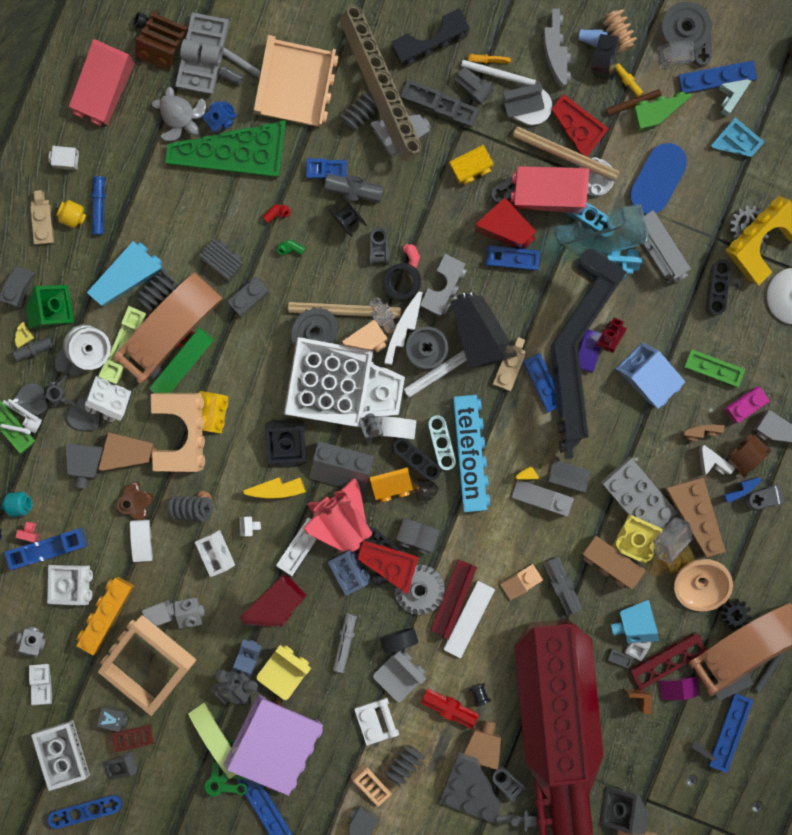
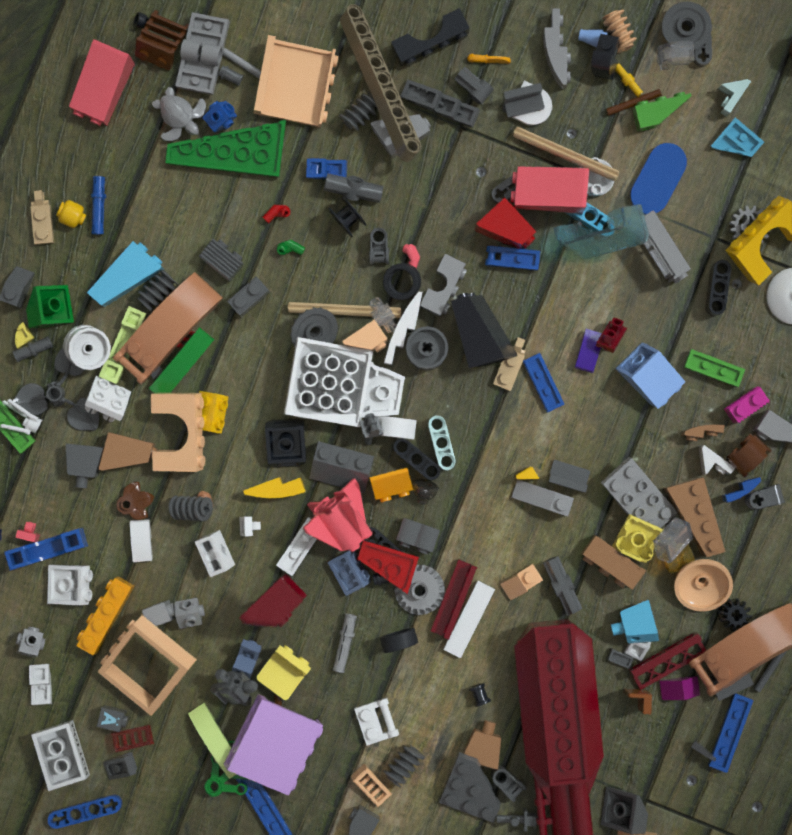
teal head [2,491,32,517] -> none
white brick [49,146,79,170] -> none
light grey bracket [373,650,427,702] -> none
white axle [404,350,467,397] -> none
red piece [420,687,479,729] -> none
yellow brick [449,145,494,185] -> none
medium azure brick [453,395,490,512] -> none
white bar [461,60,536,86] -> none
black piece [550,249,627,459] -> none
red wing [551,94,609,157] -> none
medium azure hips [607,248,642,279] -> none
blue plate [678,60,757,94] -> none

